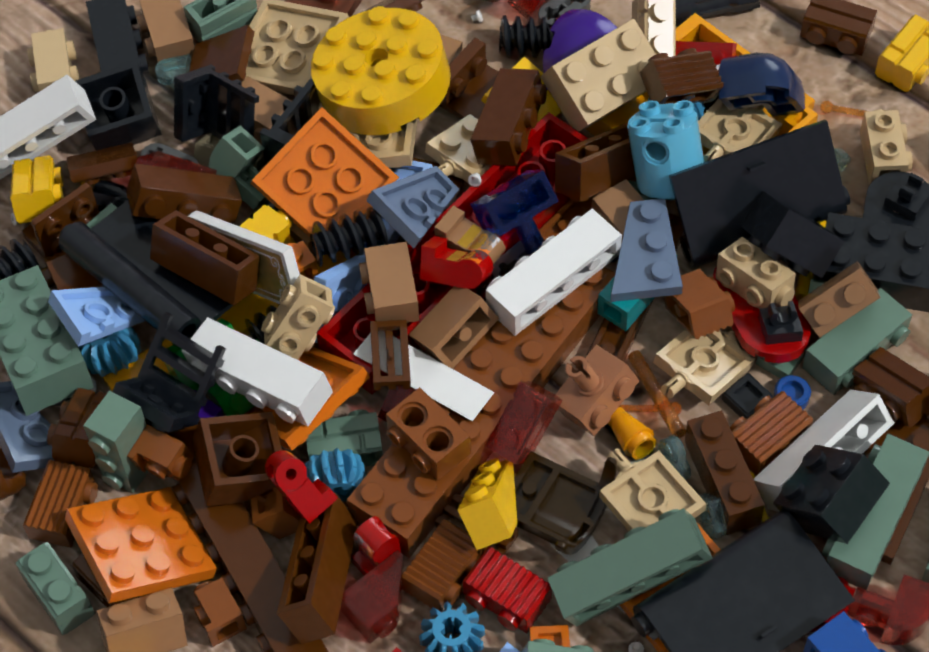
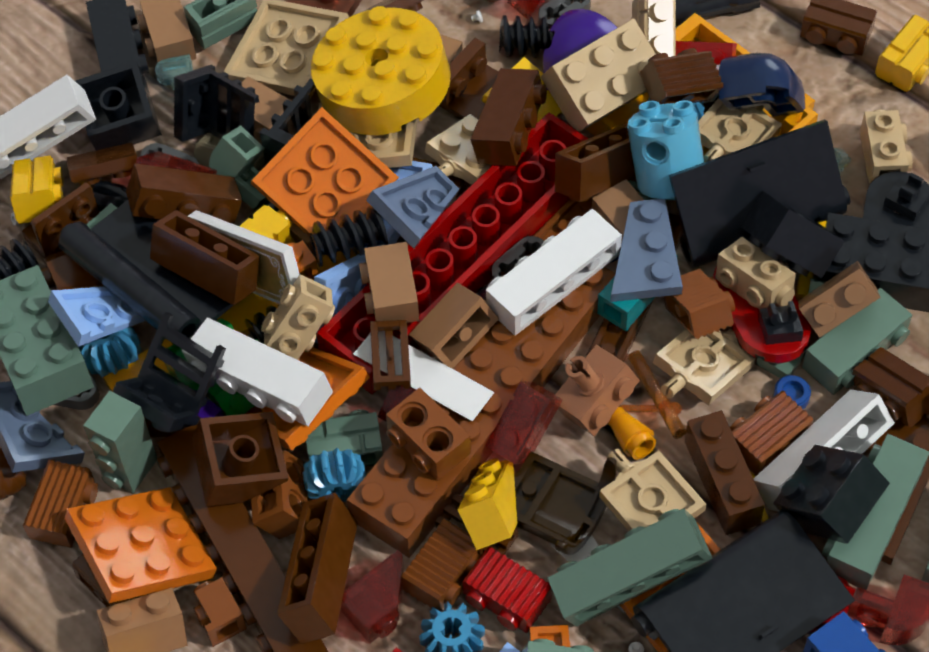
sand green brick [15,542,95,635] -> none
tan brick [27,28,80,93] -> none
reddish brown brick [47,388,107,468] -> none
dark orange brick [127,425,195,481] -> none
reddish brown tile [189,25,254,81] -> none
red leg [265,450,338,524] -> none
red leg [351,516,403,586] -> none
red leg [420,236,493,289] -> none
medium nougat leg [434,205,506,265] -> none
white piece [468,173,482,187] -> none
clear blue brick [470,170,559,254] -> none
clear light blue tile [657,435,691,480] -> none
clear light blue tile [696,493,727,540] -> none
black tile [721,373,774,419] -> none
clear orange hinge [820,101,887,117] -> none

